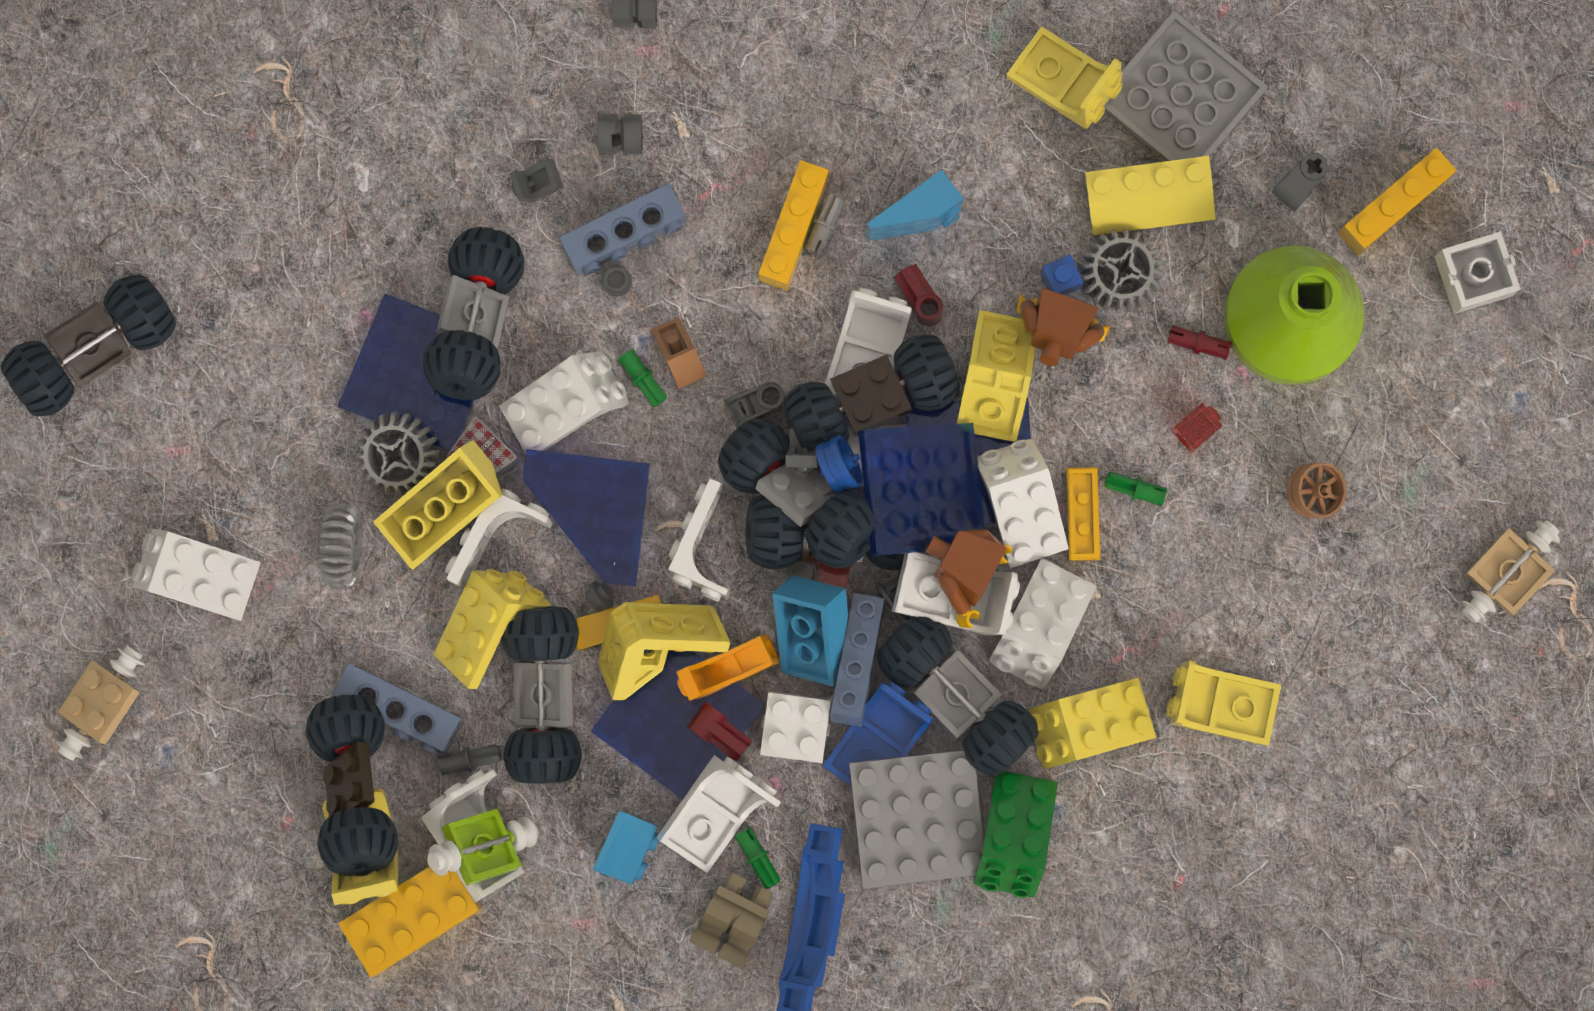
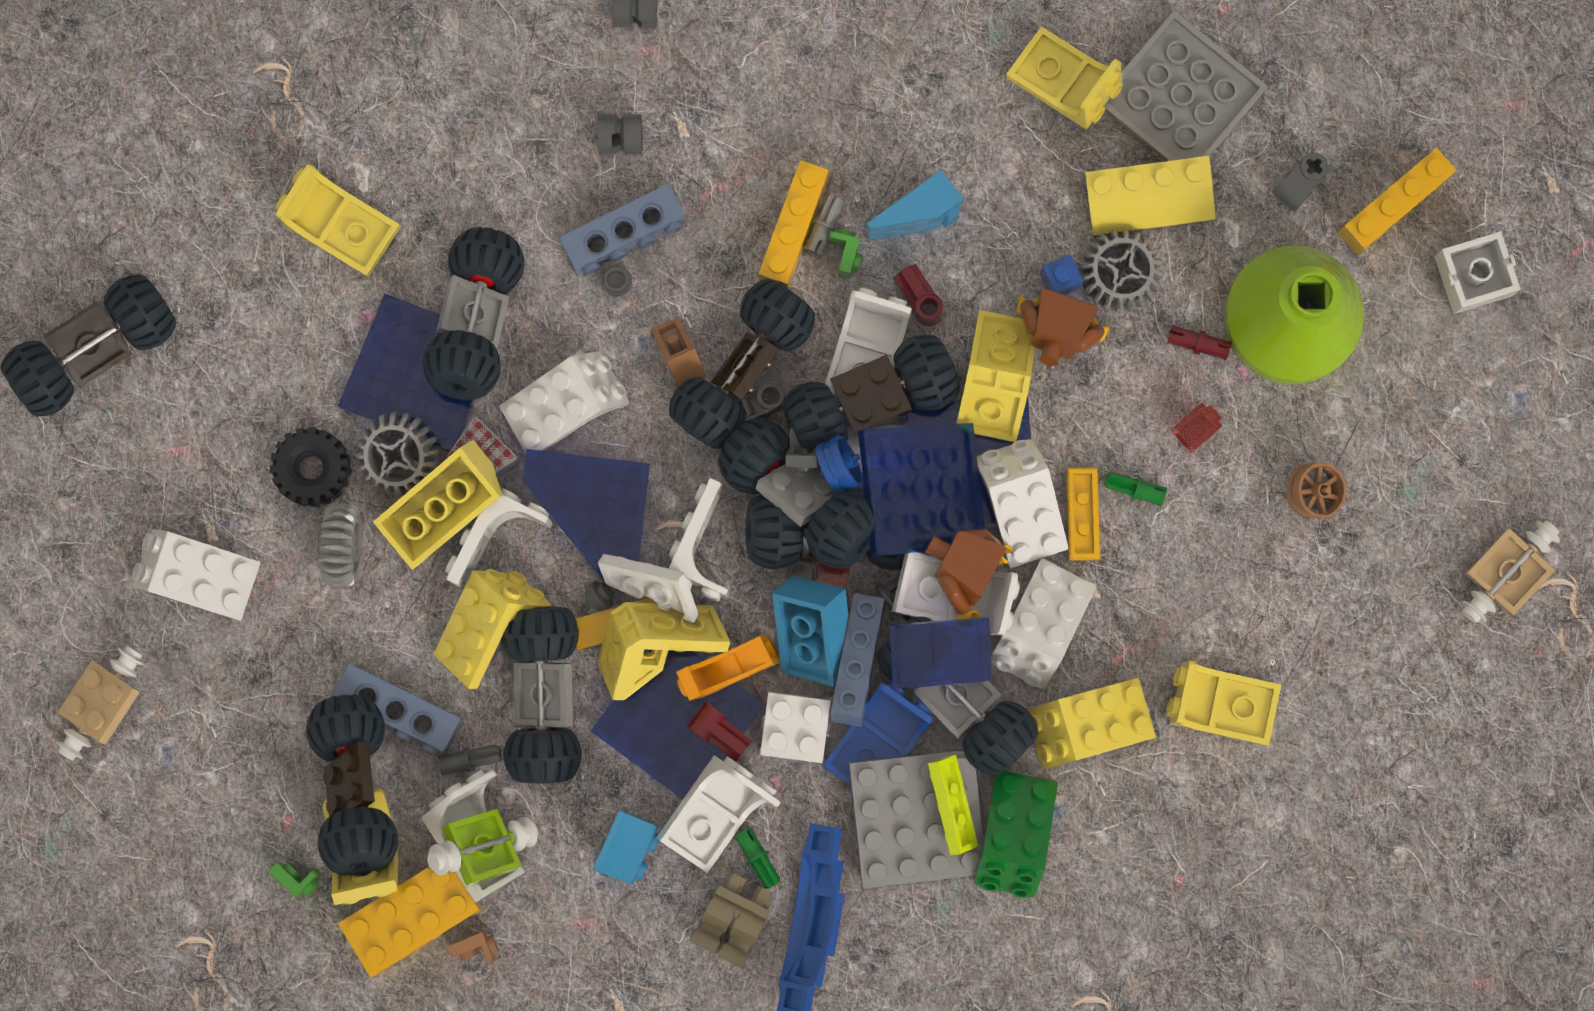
dark grey bracket [510,159,564,202] -> none
green axle [618,349,667,407] -> none
none -> bright green bracket [268,862,321,898]
none -> black tyre [269,427,352,507]
none -> light yellow bracket [275,164,401,277]
none -> medium nougat bracket [447,931,499,964]
none -> white wing [598,554,699,623]
none -> black plate [669,279,815,449]
none -> bright green bracket [828,229,862,279]
none -> clear blue piece [889,617,992,688]
none -> neon yellow plate [928,755,978,856]

